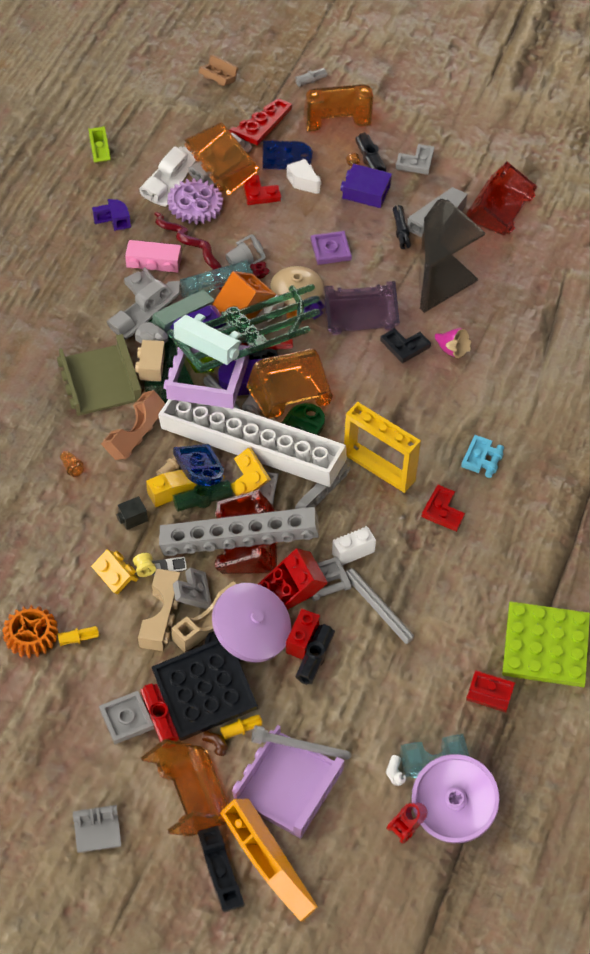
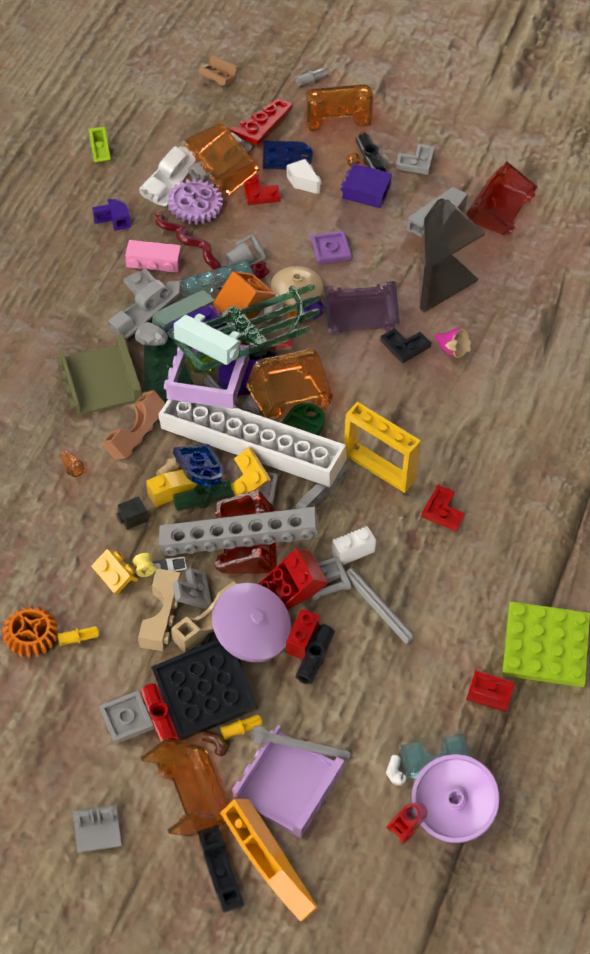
tan brick [135,340,165,381] -> none
black pin [393,205,411,249] -> none
medium azure plate [461,435,504,478] -> none

